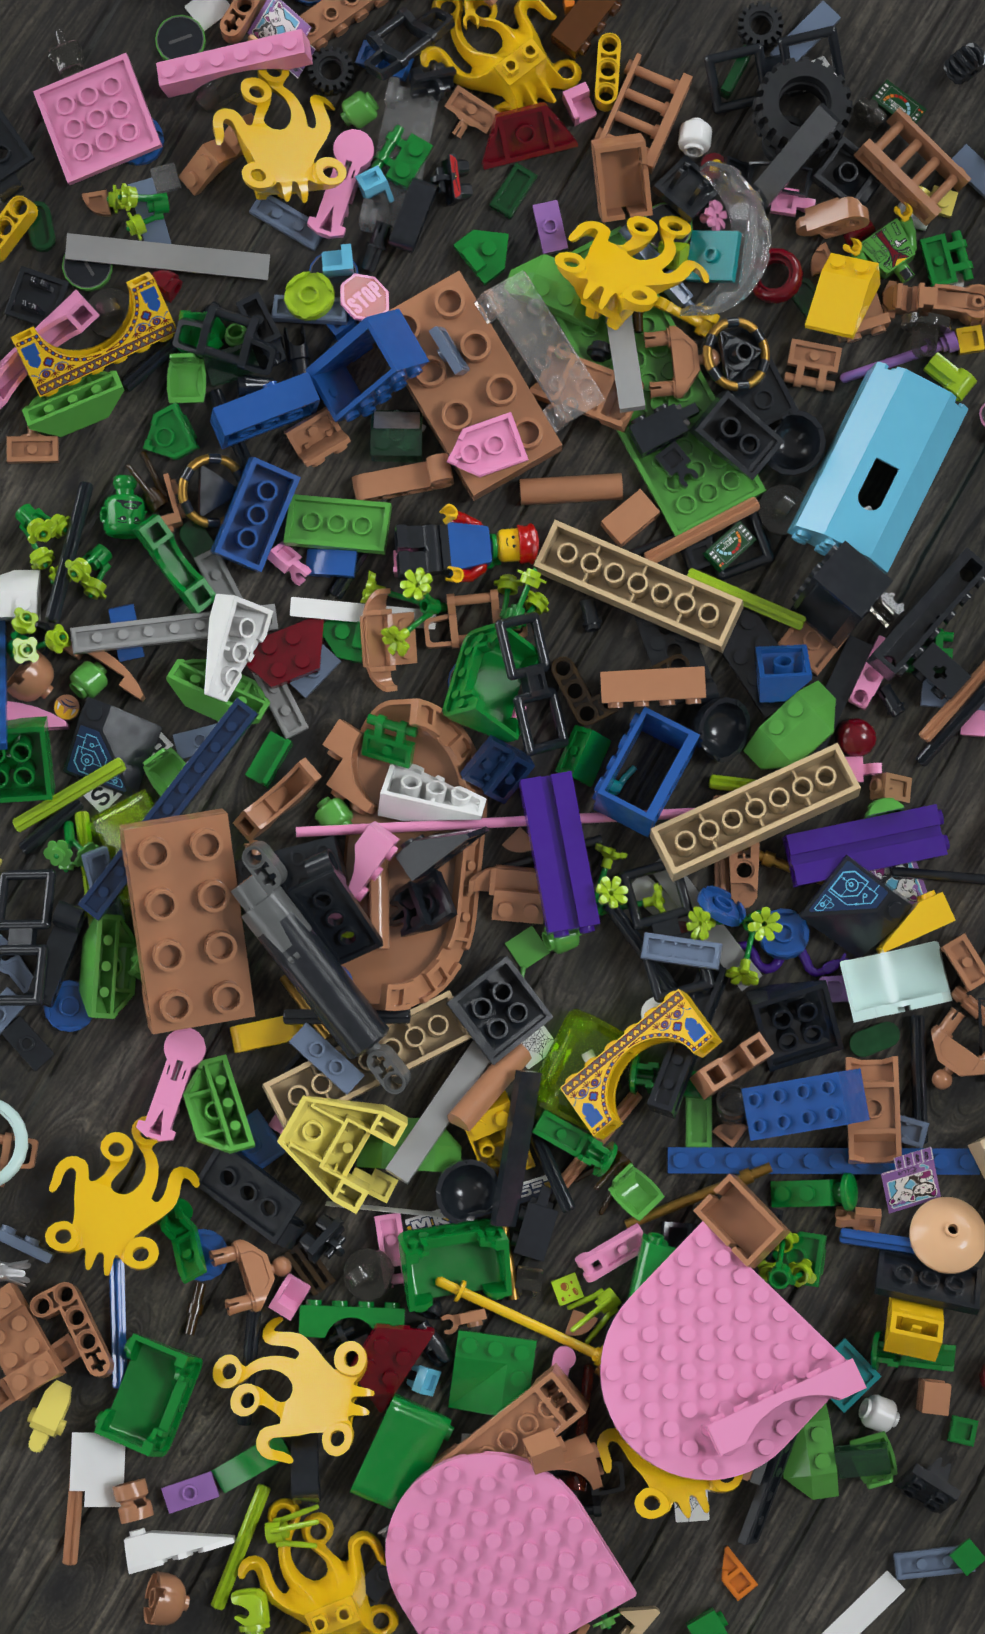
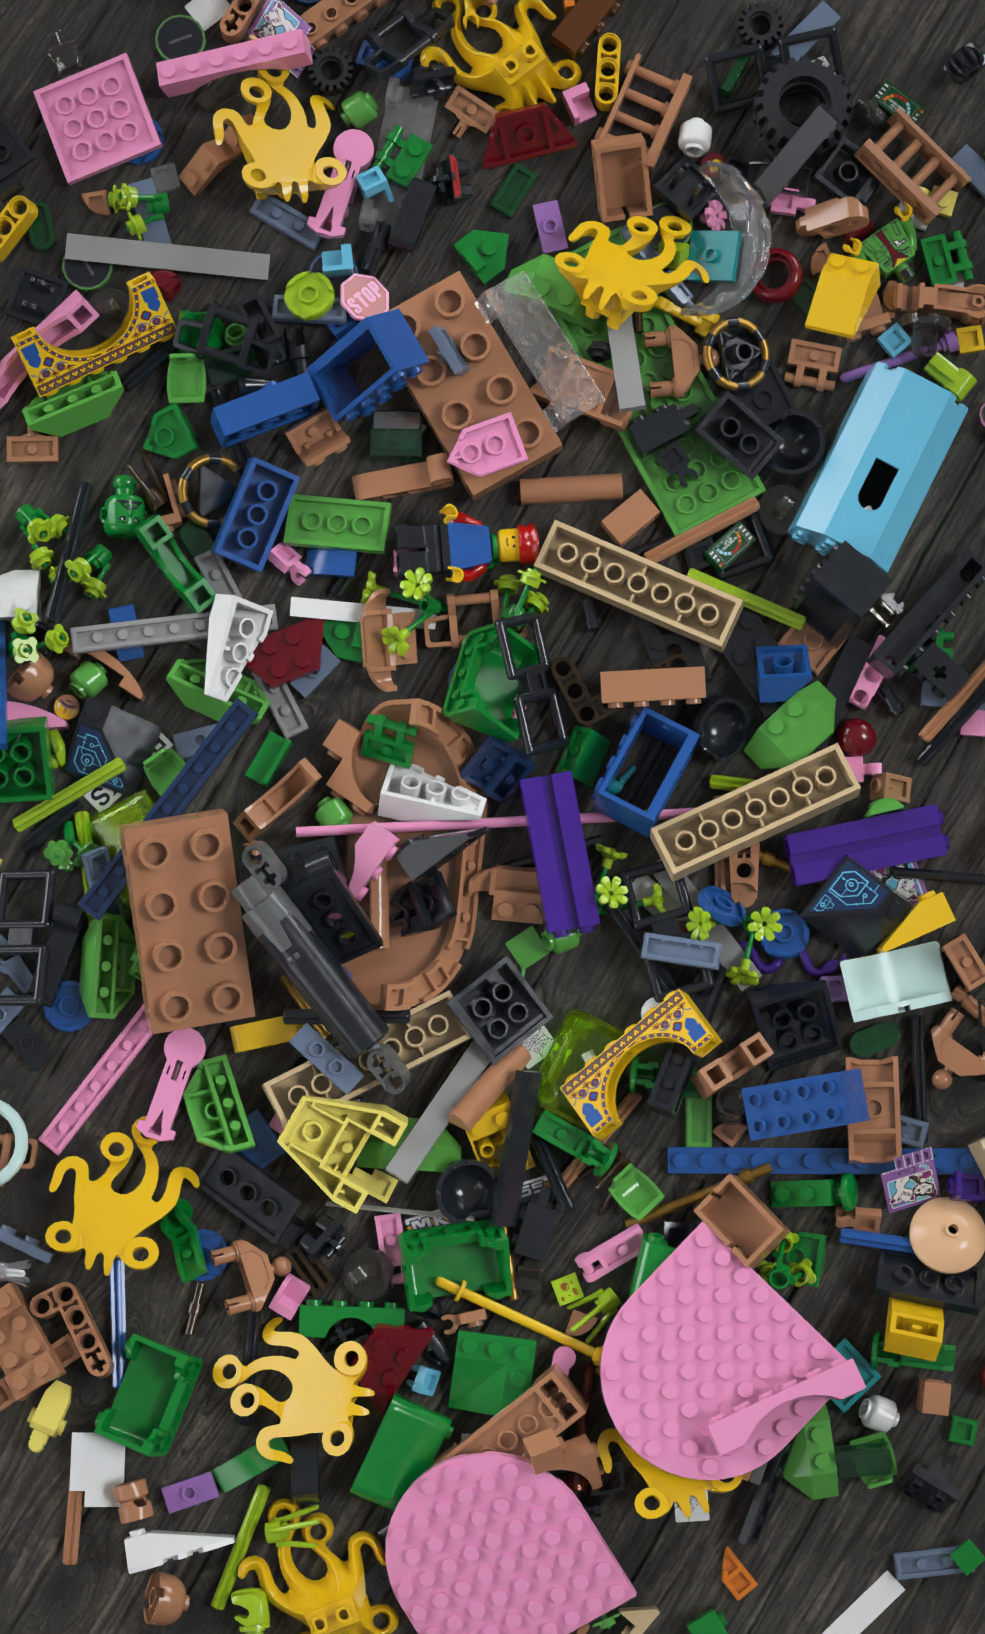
nougat tile [502,827,531,853] -> none
none -> bright pink tile [38,1004,153,1156]
none -> lime arm [49,729,66,769]
none -> medium azure tile [876,322,913,359]
none -> dark purple bracket [947,1170,985,1202]

